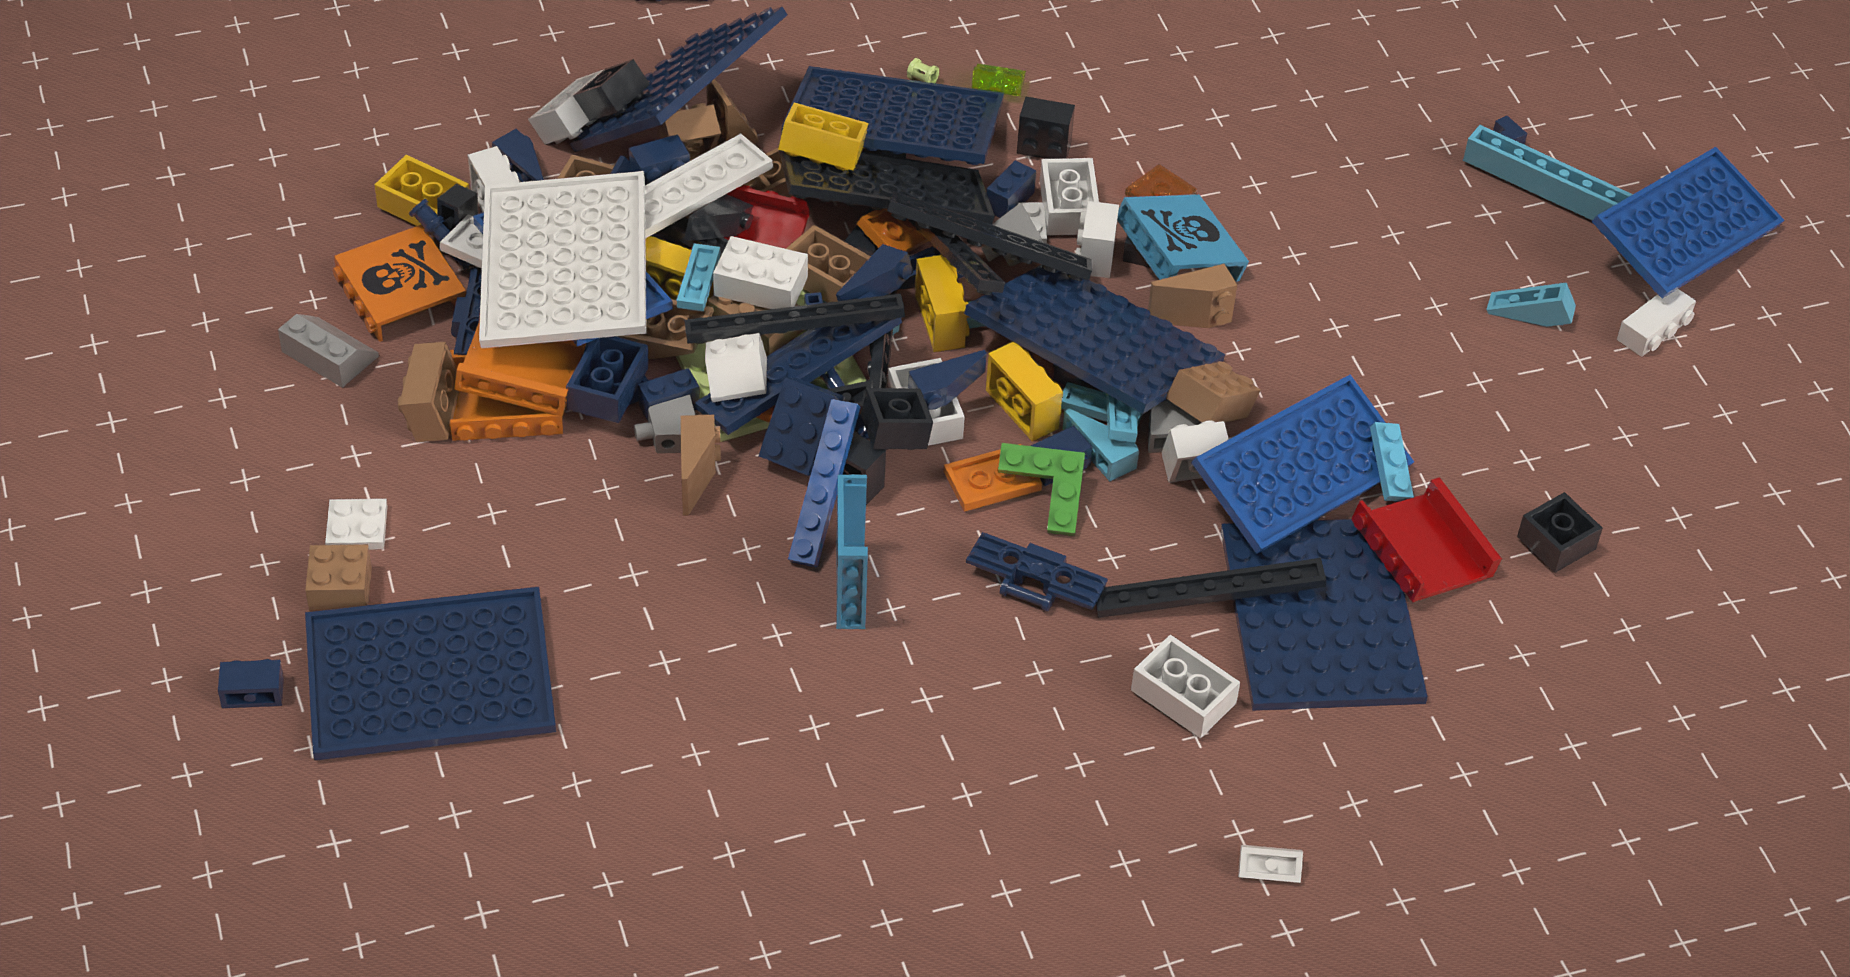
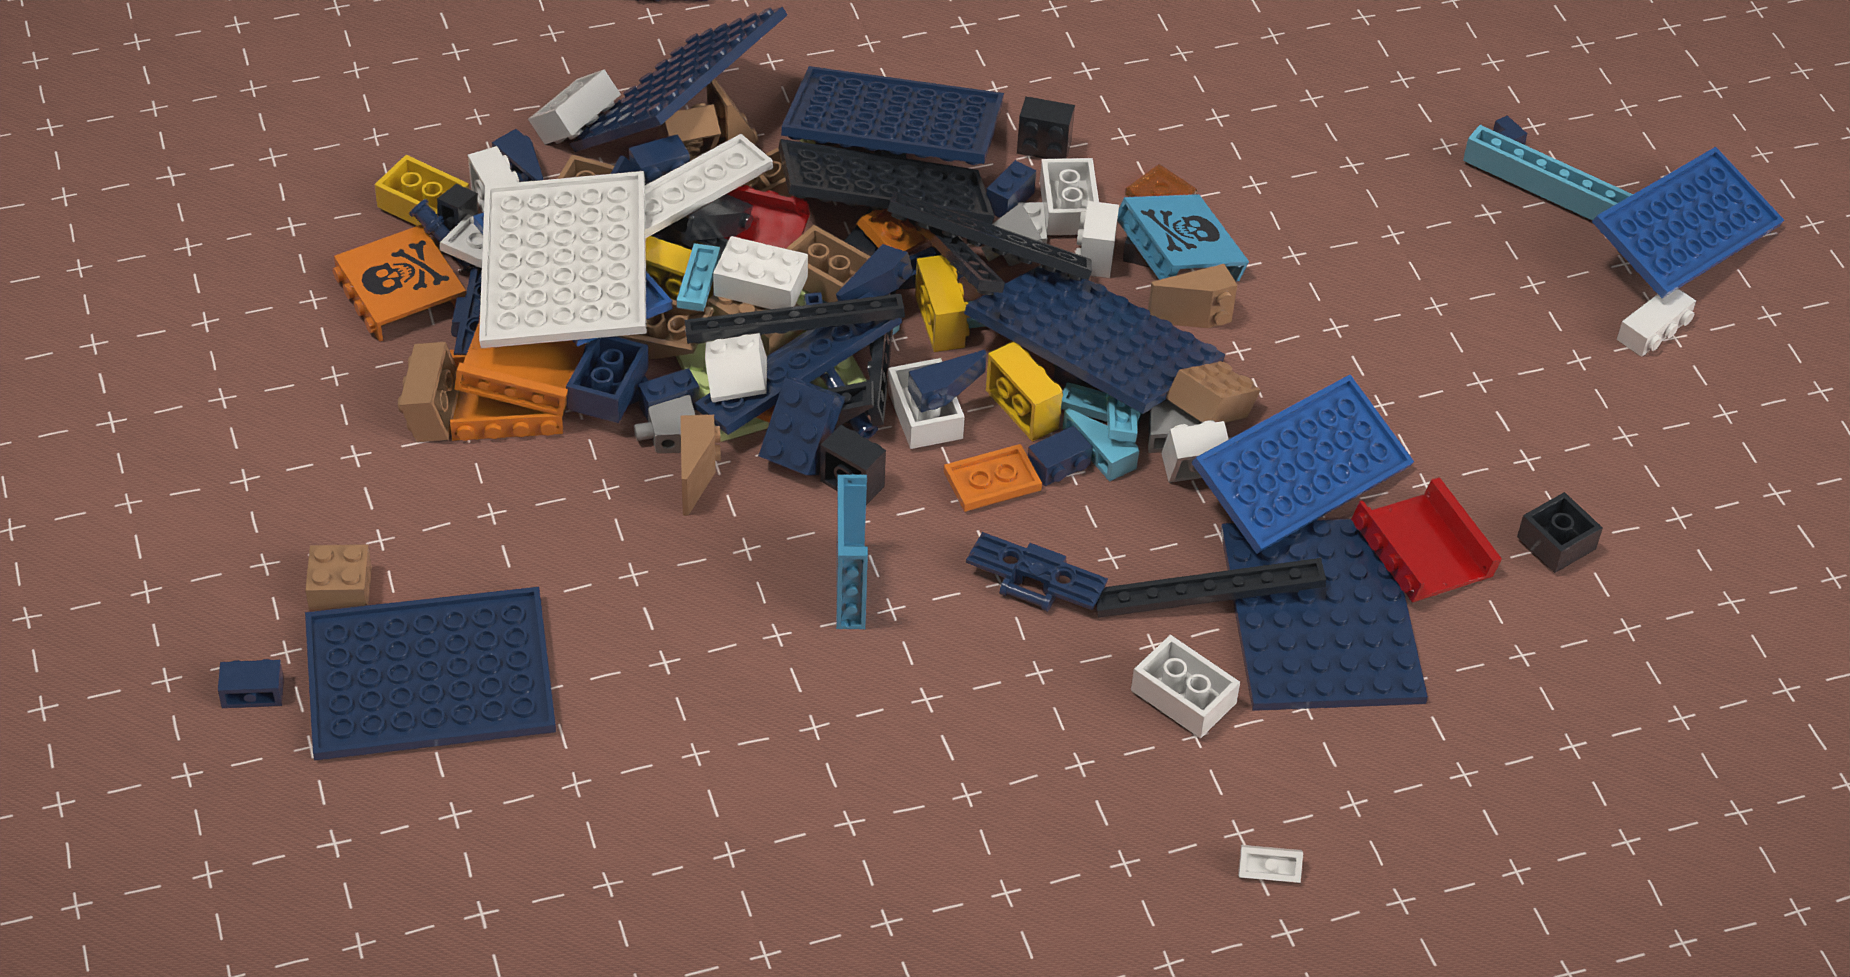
light grey slope [278,314,379,388] -> none
white plate [325,499,388,550] -> none
black brick [573,59,650,121] -> none
yellow brick [778,103,869,171] -> none
blue plate [788,399,860,567] -> none
black brick [861,388,933,450] -> none
yellowish green bush [907,58,939,83] -> none
clear neon green bracket [972,63,1026,96] -> none
bright green plate [998,443,1085,536] -> none
medium azure plate [1370,422,1414,502] -> none
medium azure slope [1487,283,1576,327] -> none

